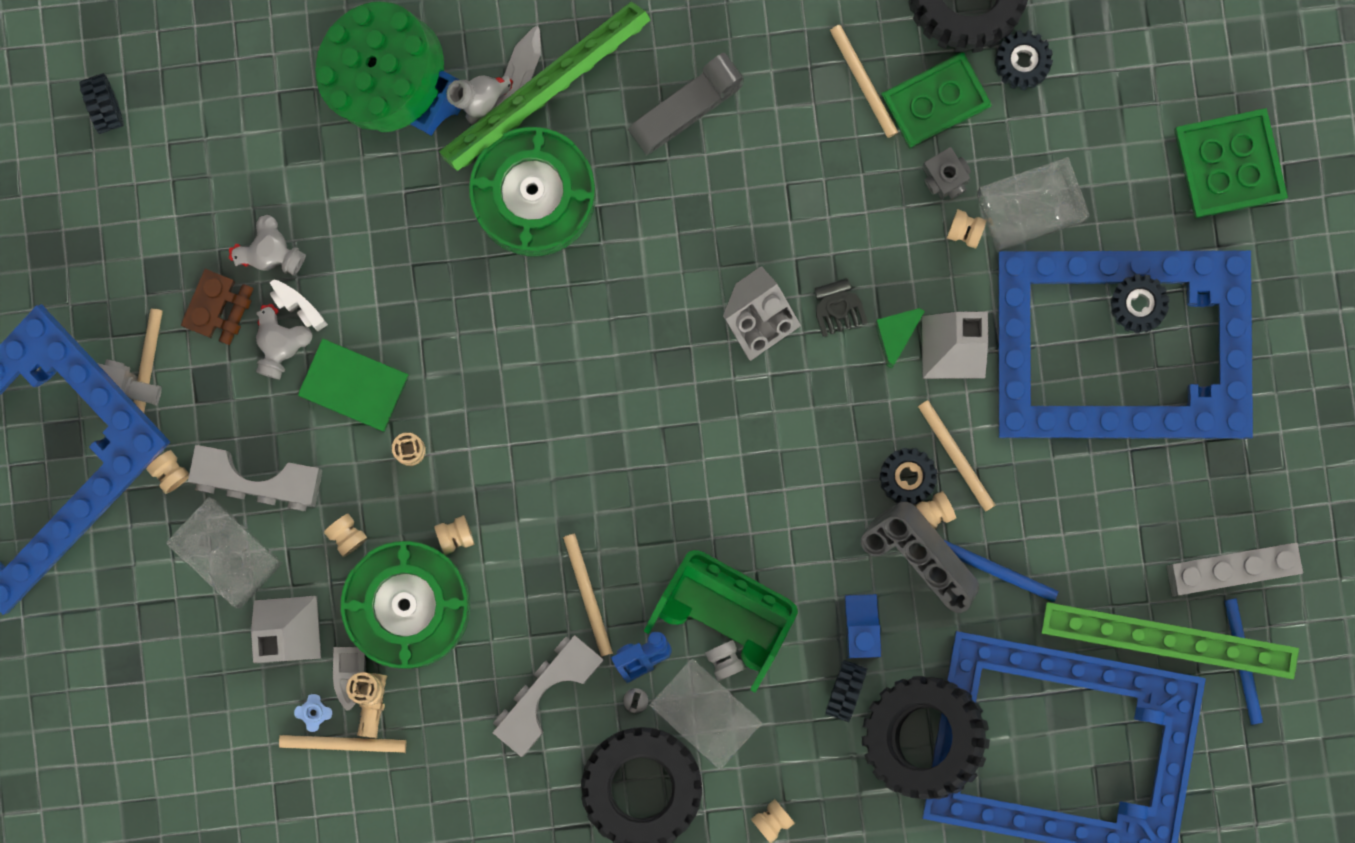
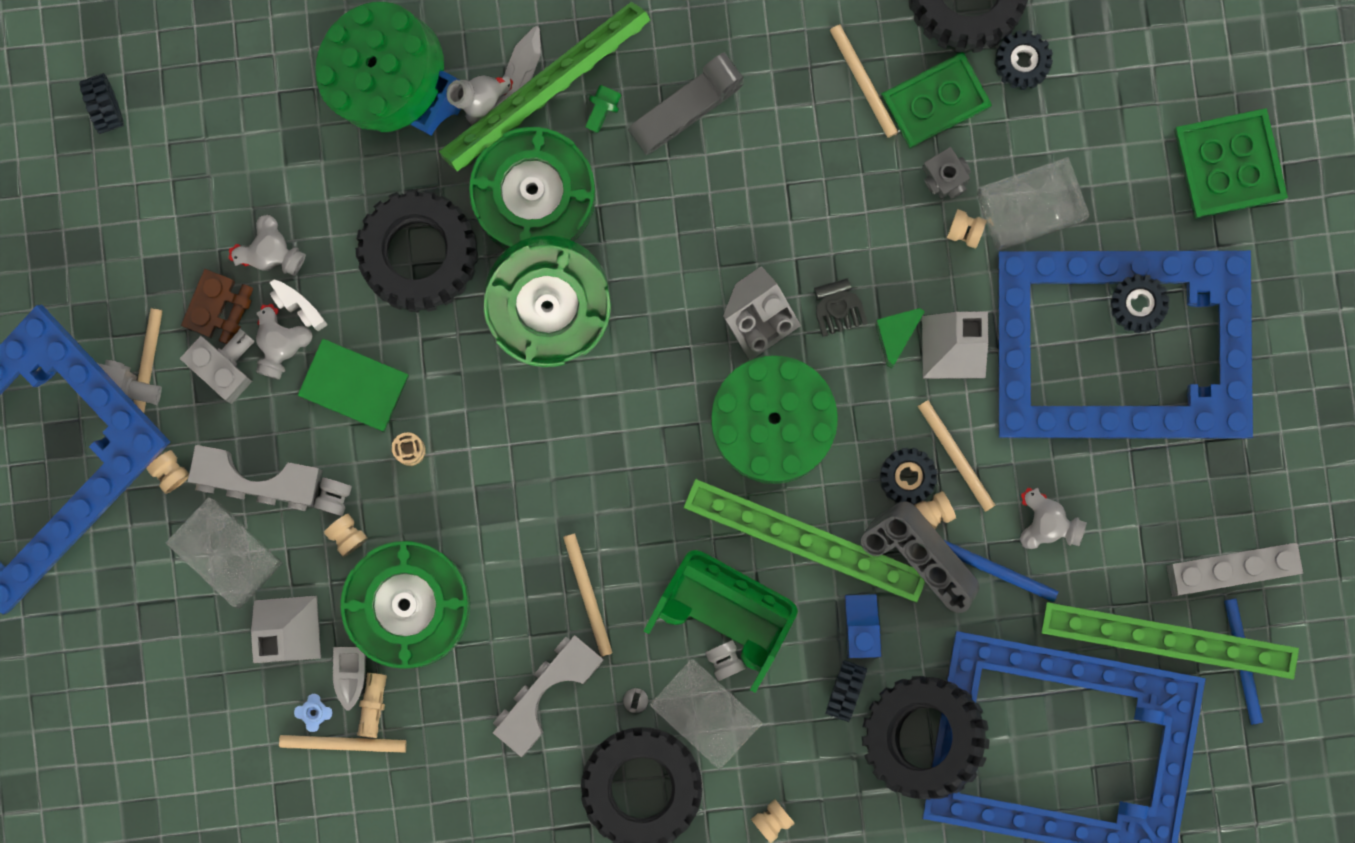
tan wheel [346,672,384,706] -> none
tan wheel [434,515,475,555] -> none
blue plate [611,632,672,683] -> none
none -> light grey brick [180,329,255,404]
none -> light grey wheel [313,477,352,516]
none -> black tyre [355,189,478,313]
none -> green piece [484,236,611,367]
none -> green piece [585,85,622,133]
none -> bright green plate [684,479,925,603]
none -> green piece [711,356,838,484]
none -> light grey animal [1020,488,1087,549]

